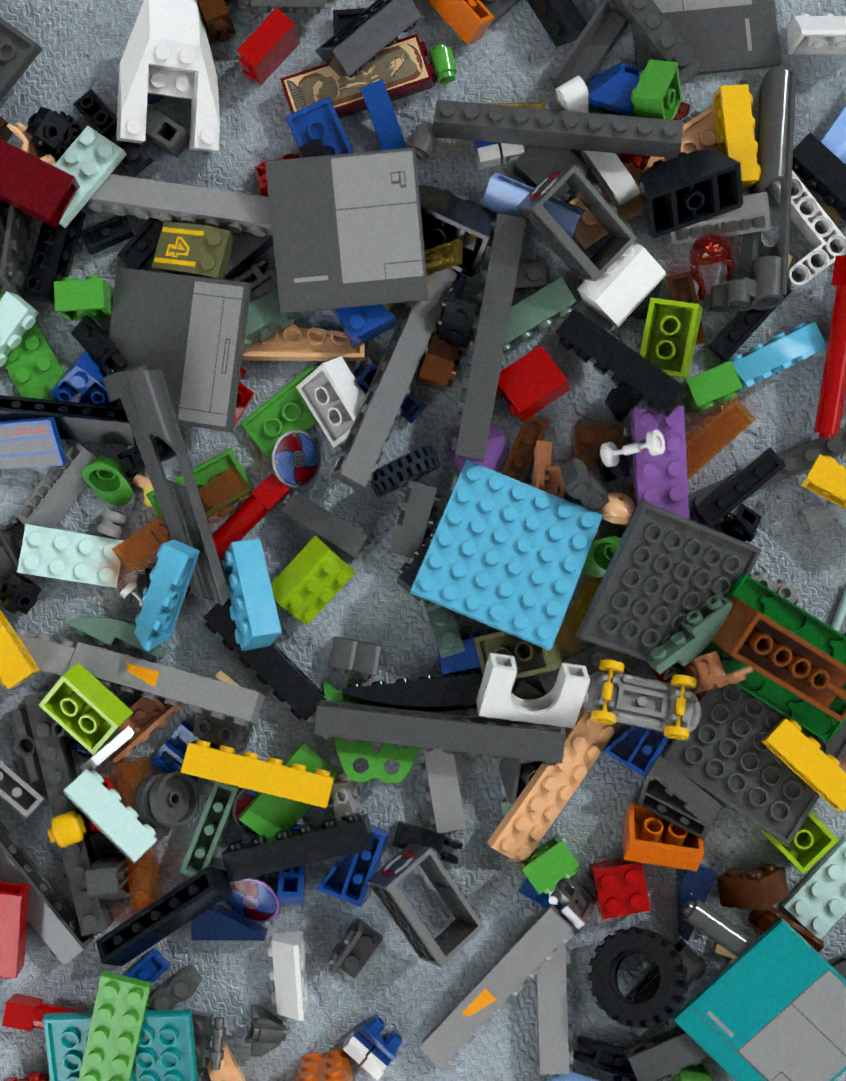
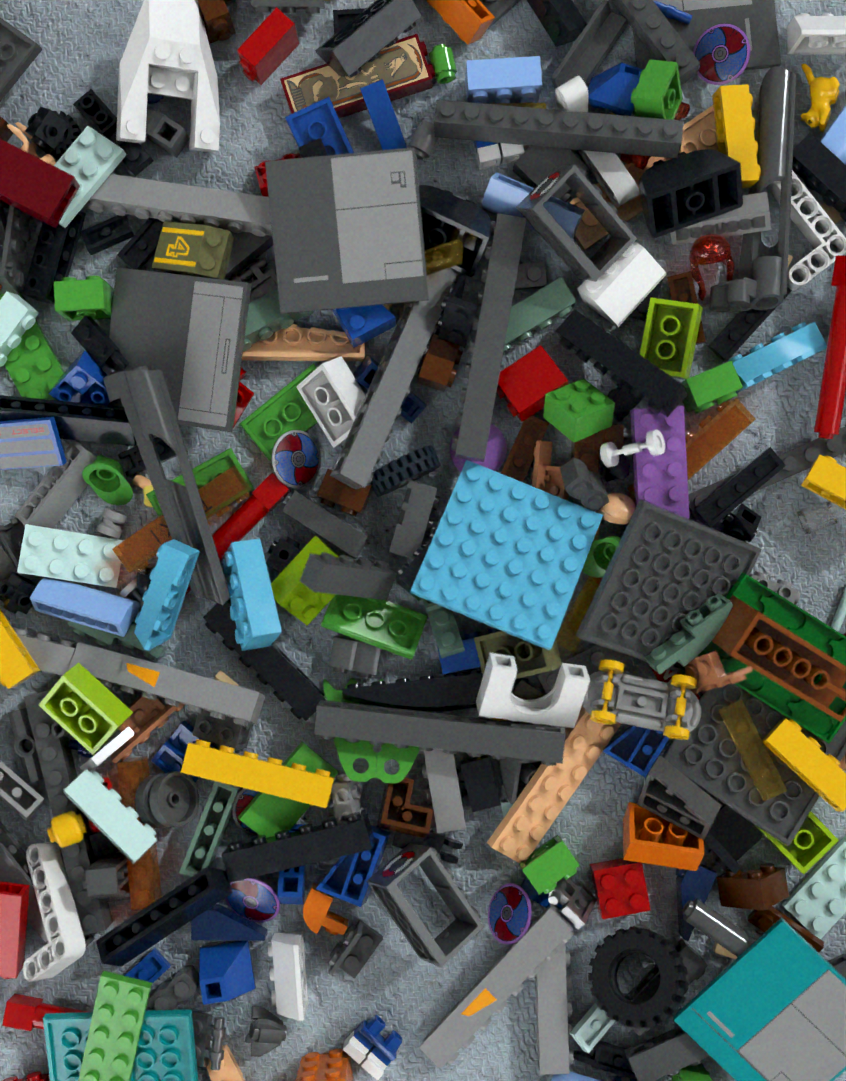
none -> white beam [23,843,86,981]
none -> light blue brick [30,577,141,637]
none -> blue slope [199,941,256,1005]
none -> black brick [266,537,301,572]
none -> dark grey brick [300,552,397,600]
none -> orange brick [303,882,349,936]
none -> reddish brown brick [317,469,373,517]
none -> bright green tile [321,594,428,660]
none -> reddish brown brick [377,774,434,838]
none -> black brick [456,755,501,812]
none -> light blue brick [465,56,542,107]
none -> shield [488,883,532,945]
none -> bright green brick [543,378,615,443]
none -> light aqua plate [570,1000,616,1053]
none -> blue piece [654,0,693,25]
none -> shield [693,24,750,85]
none -> black bracket [703,805,762,874]
none -> clear yellow tile [718,700,787,801]
none -> yellow animal [800,63,840,132]

